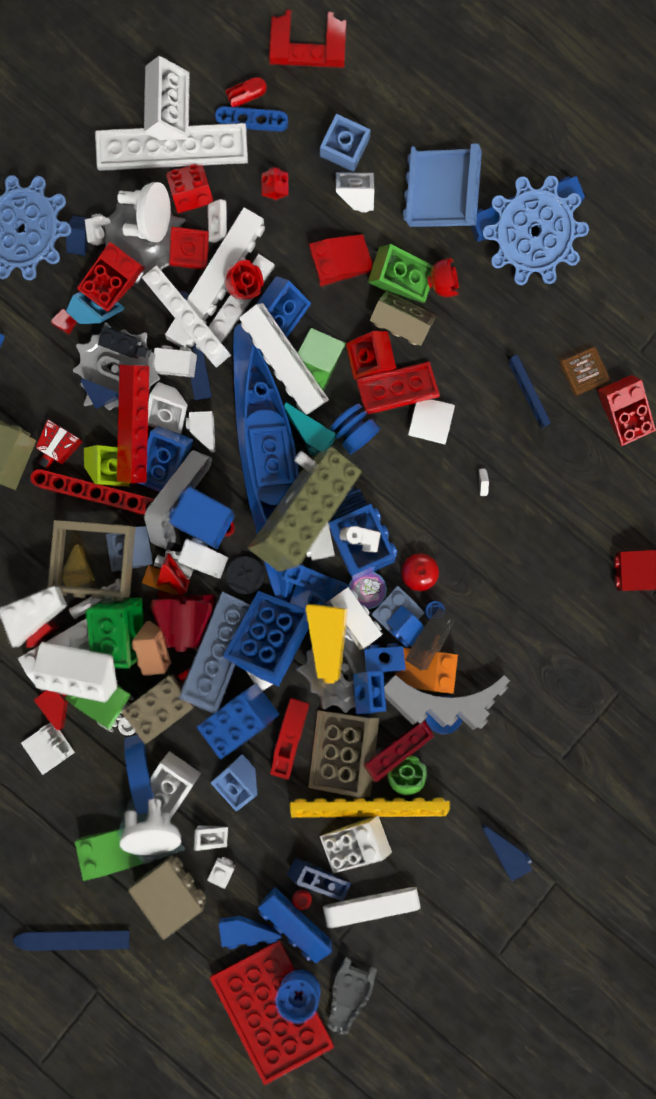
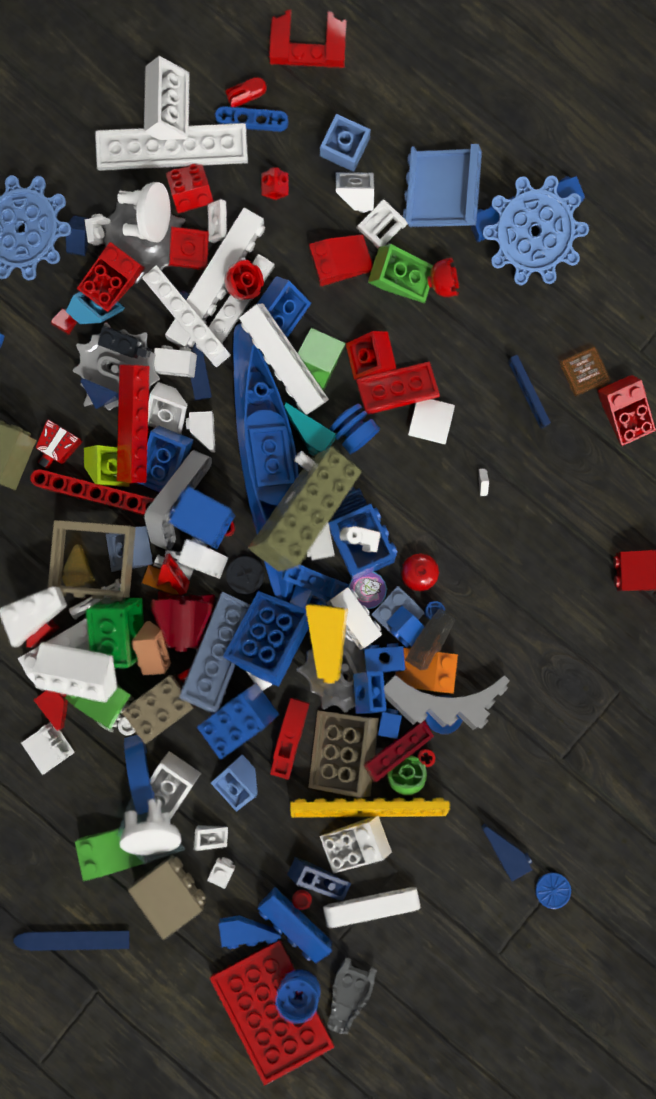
dark tan slope [370,291,437,346] -> none
none -> white plate [357,199,408,249]
none -> blue brick [378,708,402,739]
none -> red bush [417,749,435,767]
none -> blue wheel [536,873,571,909]

